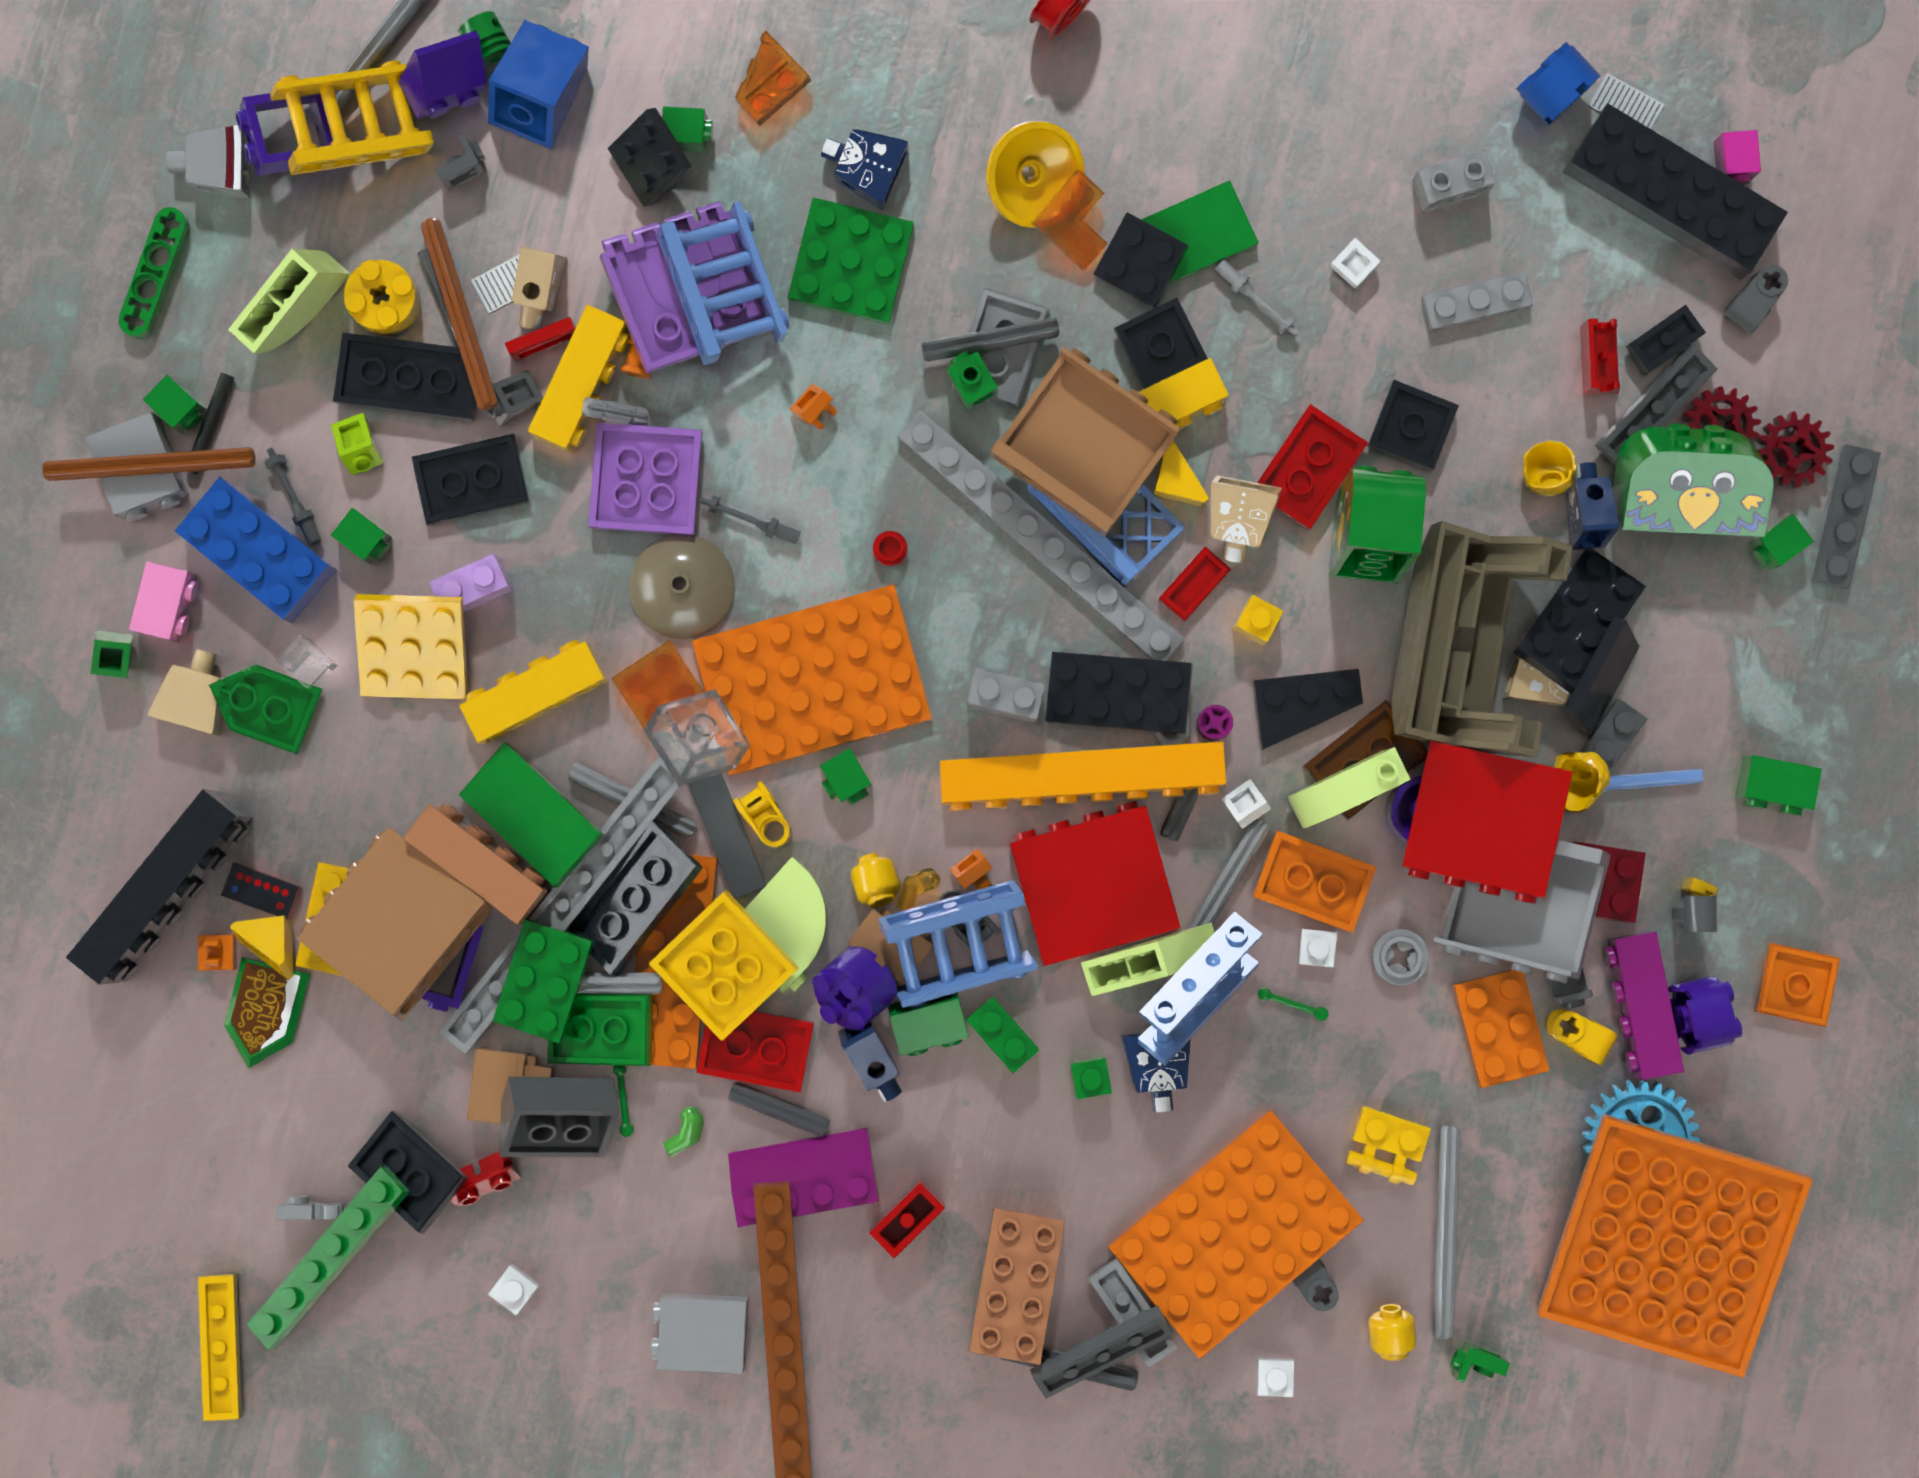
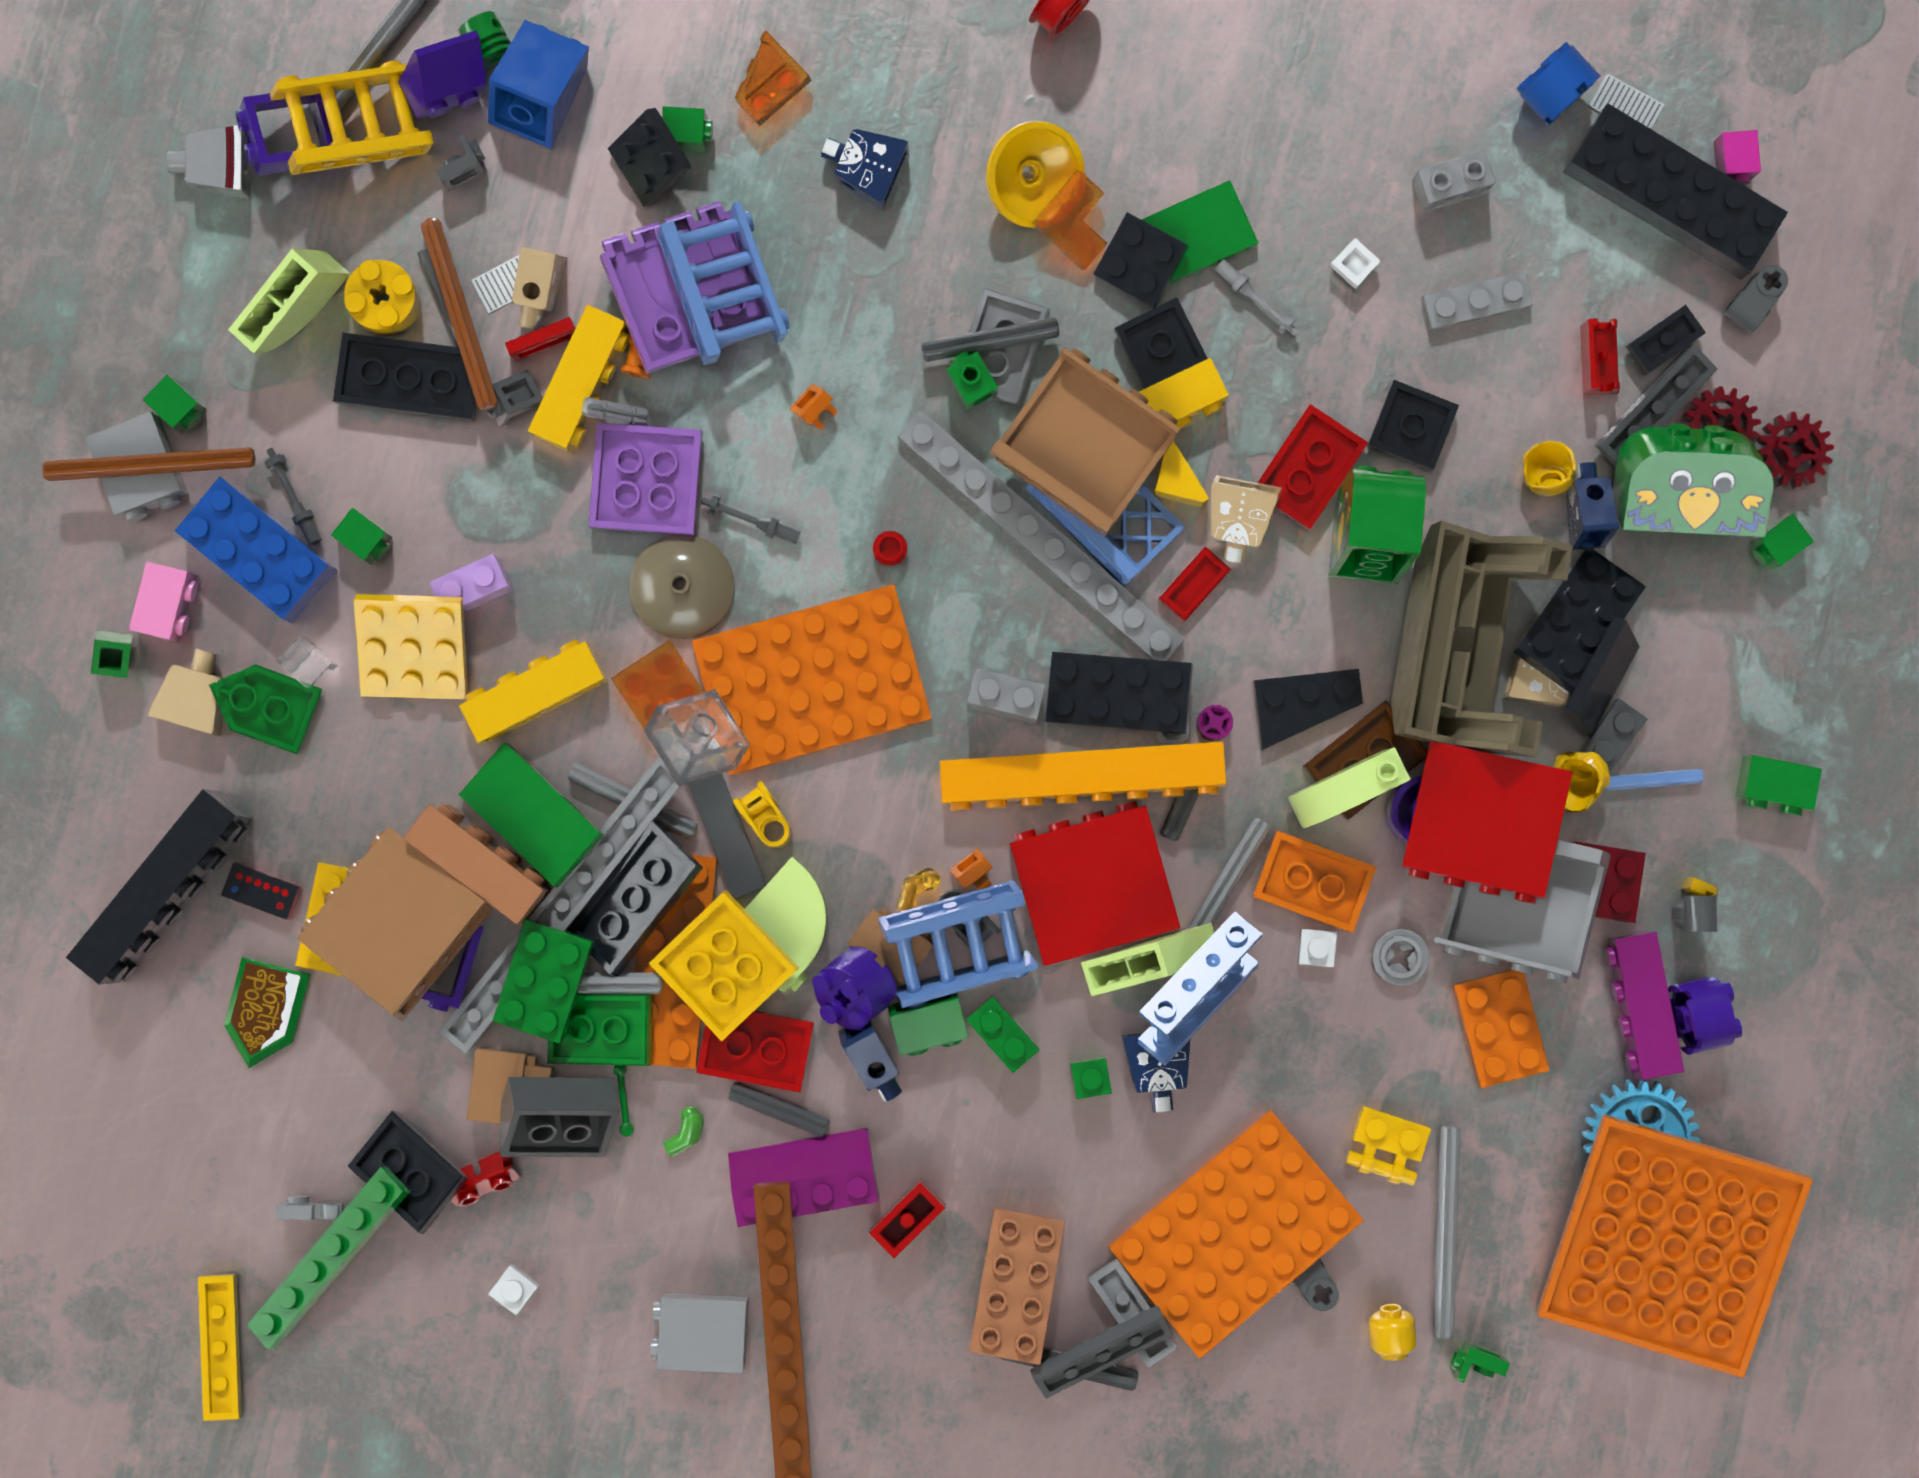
green beam [118,207,190,339] -> none
pearl dark grey bar [189,372,234,475] -> none
orange tile [198,934,237,971] -> none
yellow slope [230,915,294,981] -> none
lime bracket [331,412,383,475] -> none
black tile [411,433,530,526] -> none
green plate [787,197,914,325] -> none
green brick [819,748,872,805] -> none
yellow head [850,853,901,908] -> none
white plate [1221,779,1271,829] -> none
yellow brick [1232,595,1284,646] -> none
white plate [1256,1358,1294,1397] -> none
green hinge [1258,987,1329,1021] -> none
dark grey bracket [1545,967,1593,1009] -> none
yellow piece [1545,1009,1618,1066] -> none
orange tile [1754,943,1840,1027] -> none
dark grey plate [1812,444,1881,589] -> none

